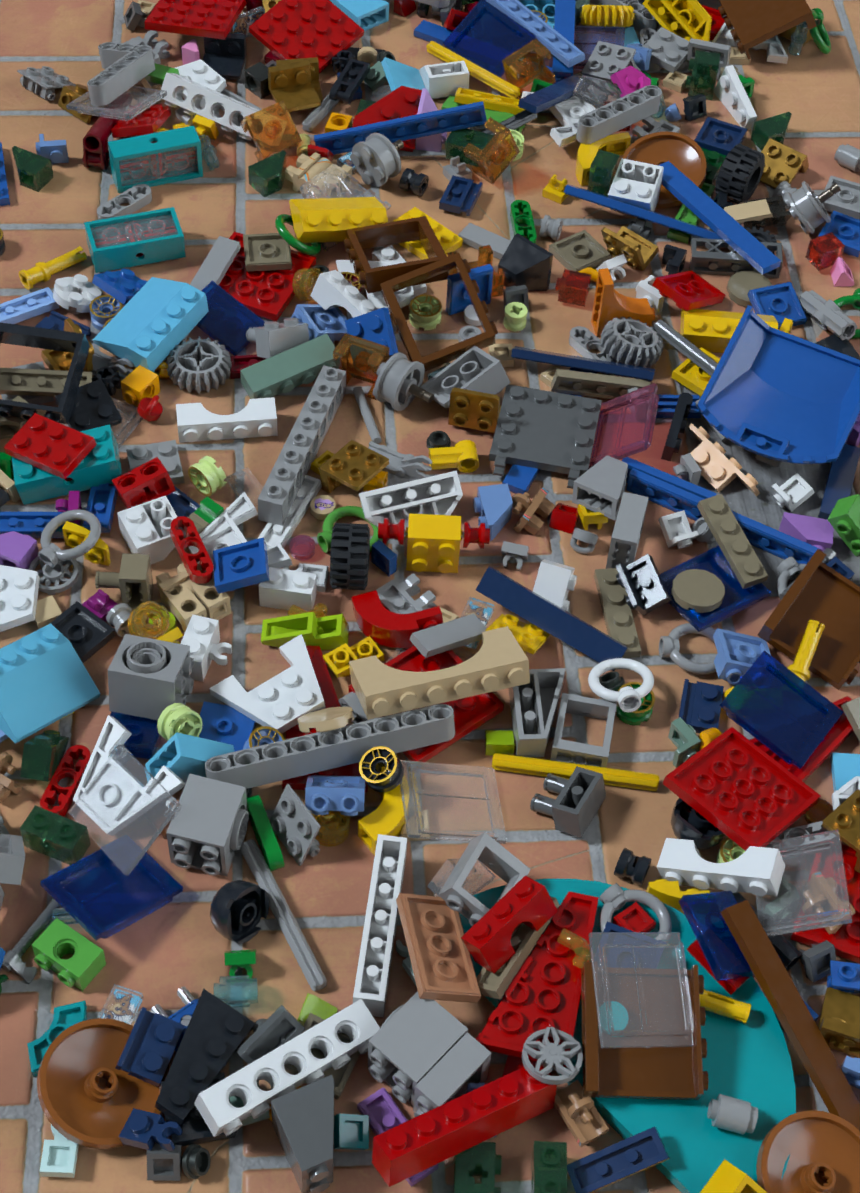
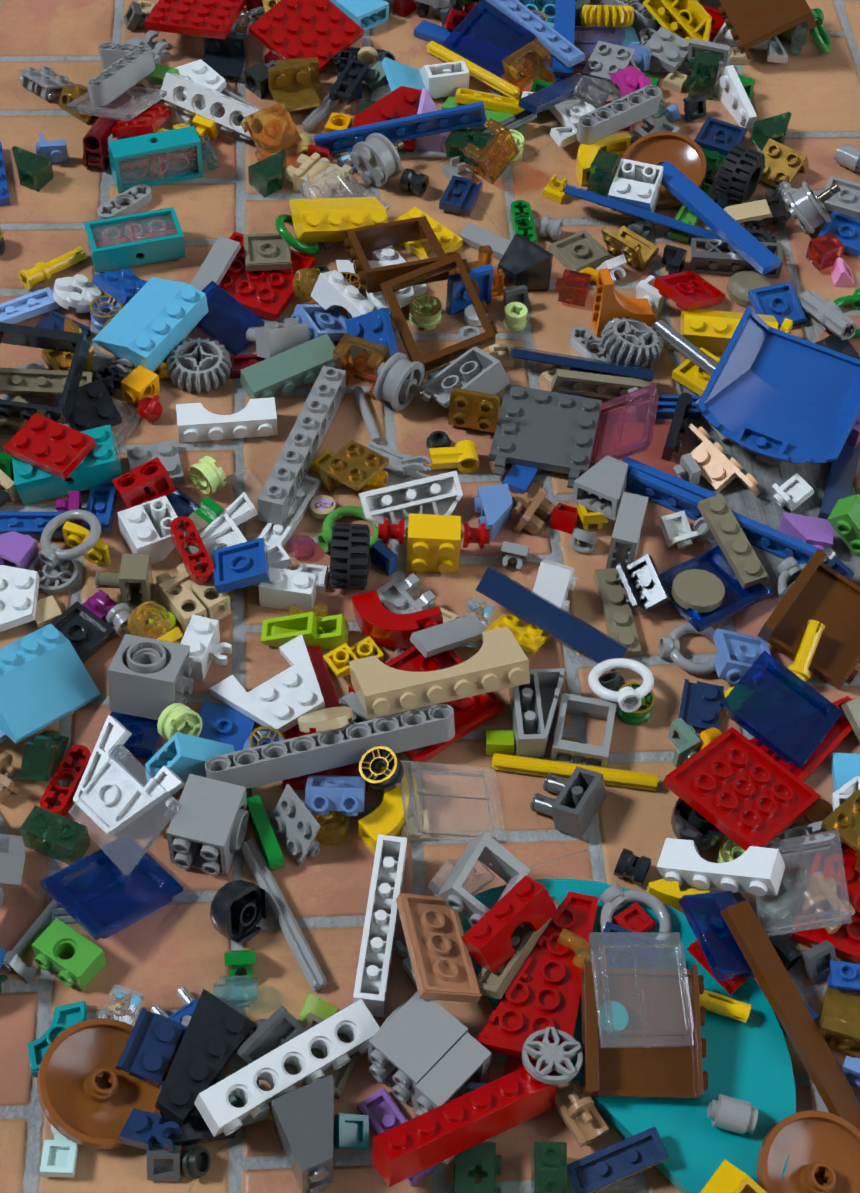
bright pink slope [181,39,200,65] -> none

